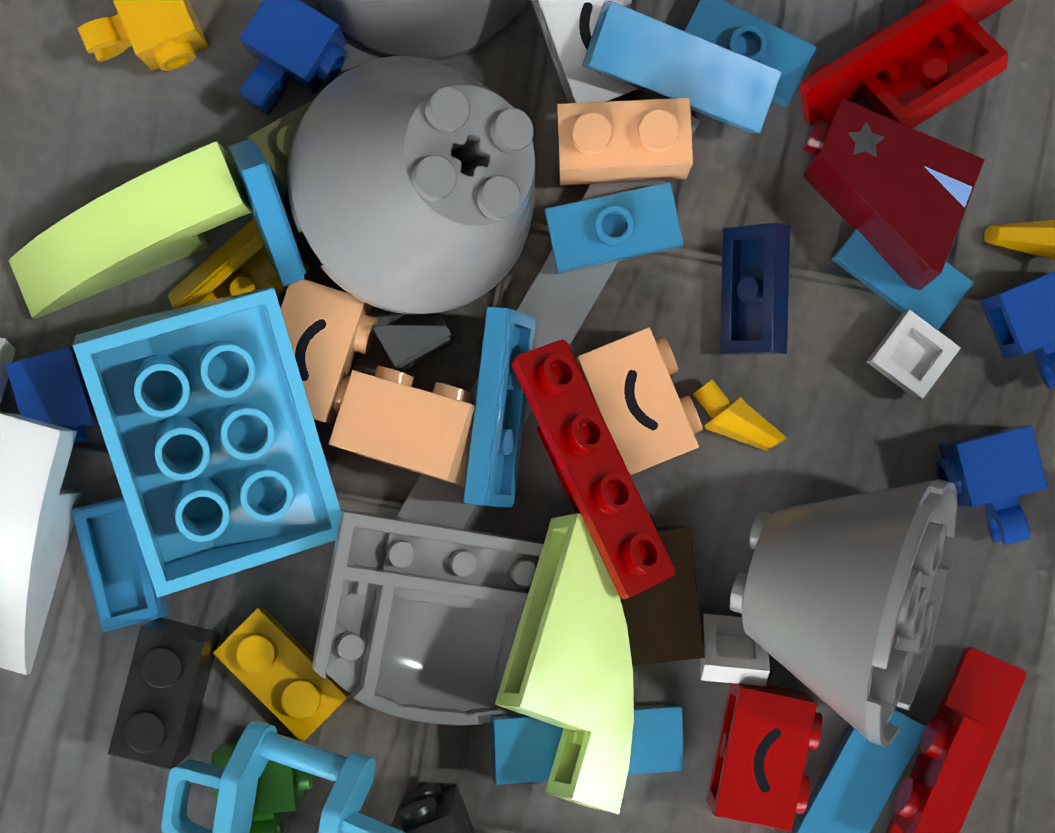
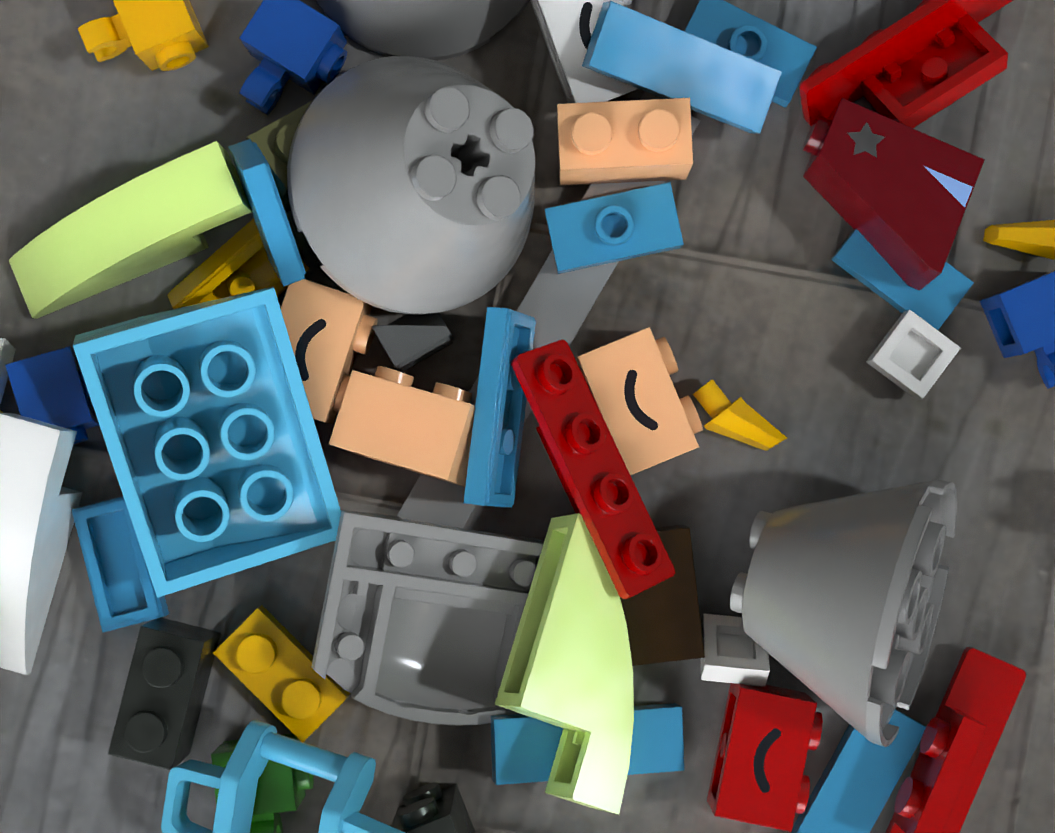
dark blue plate [720,223,790,355] -> none
blue brick [936,425,1048,545] -> none

